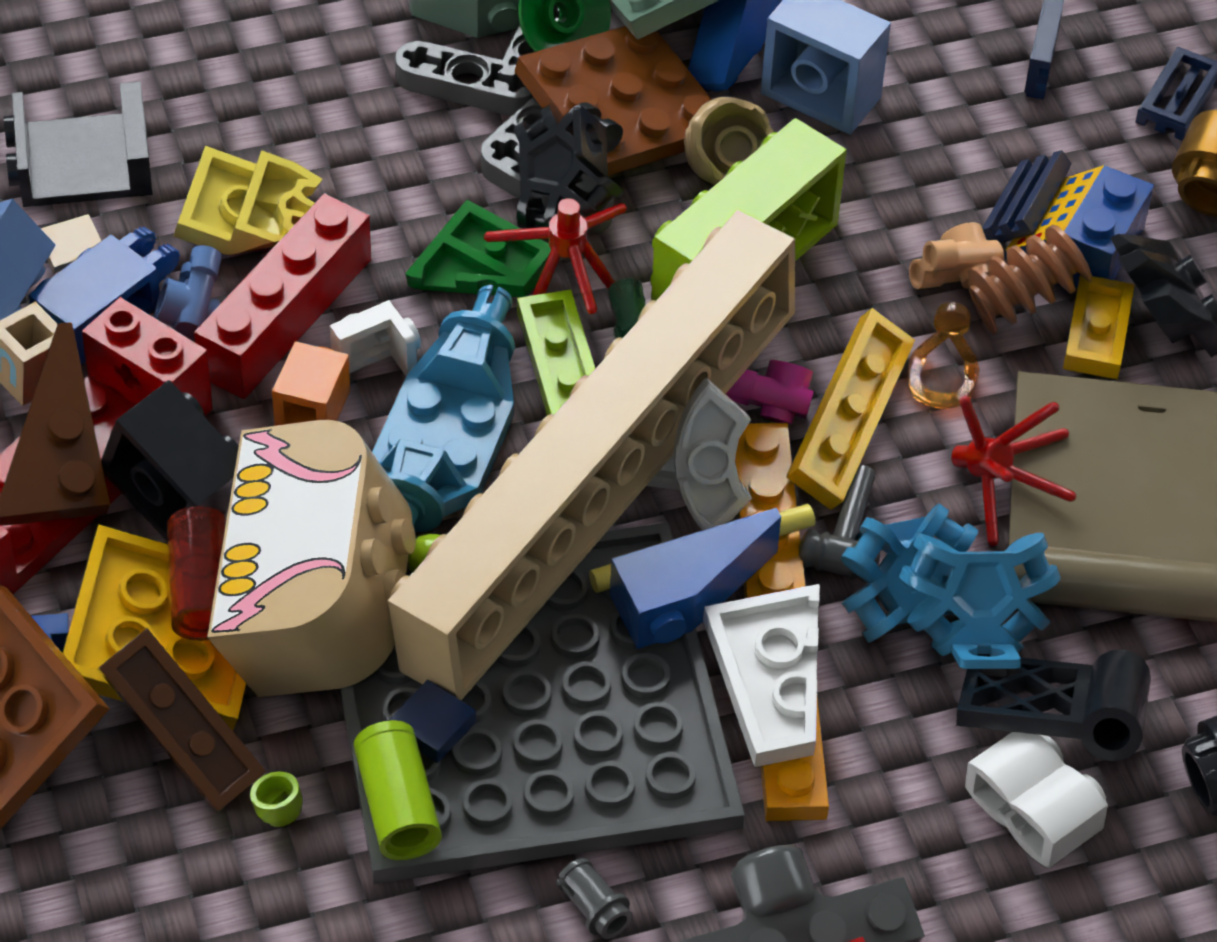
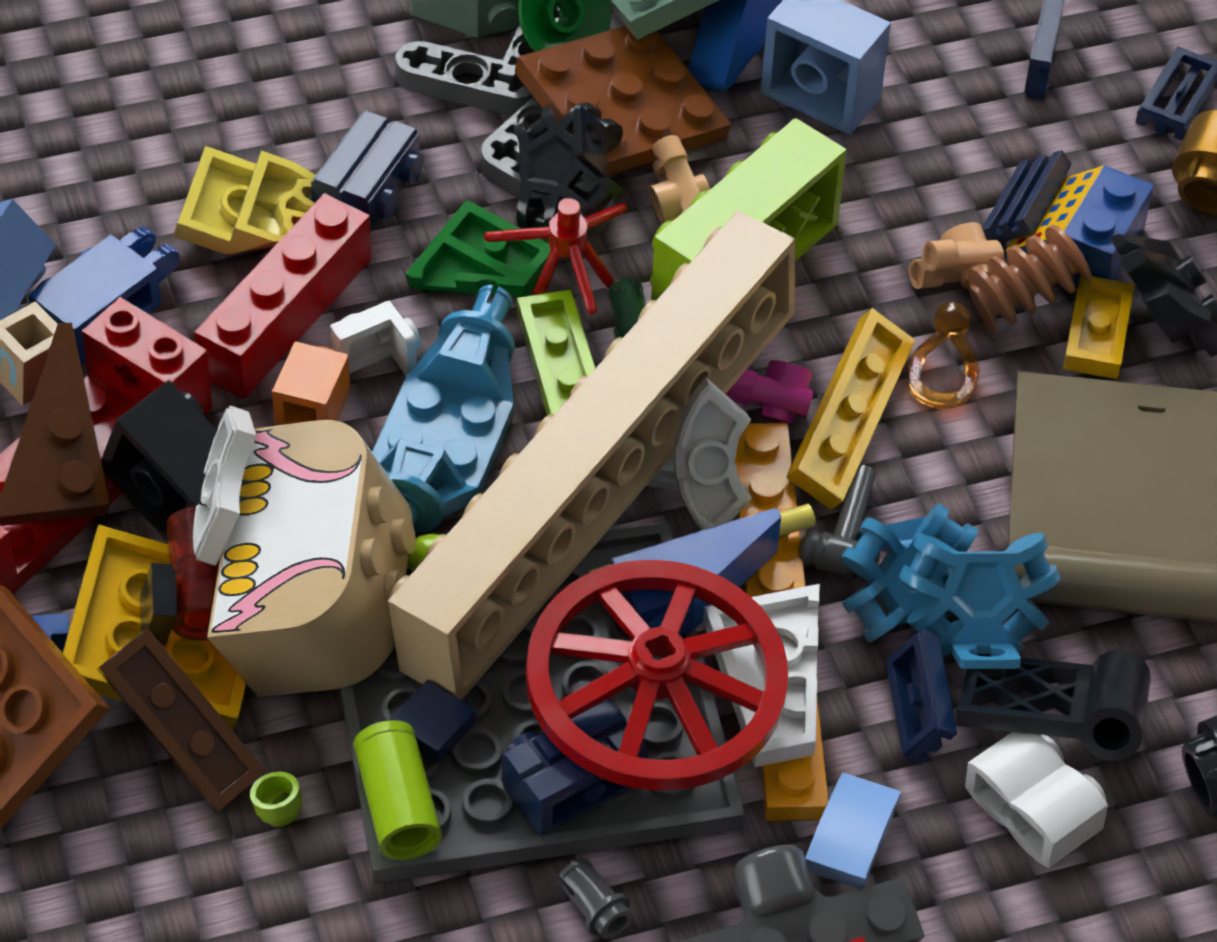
panel [3,81,153,207] -> none
tan tile [41,214,101,275] -> none
medium blue plate [154,245,222,342] -> none
tan hair [684,97,774,186] -> none
red plant [951,395,1077,546] -> none
none -> black tile [140,563,177,646]
none -> white tile [193,405,256,566]
none -> brick [311,110,424,233]
none -> dark blue brick [501,699,649,835]
none -> red wheel [526,560,788,790]
none -> light nougat plate [649,135,710,225]
none -> light blue slope [805,772,901,889]
none -> dark blue tile [885,629,958,765]

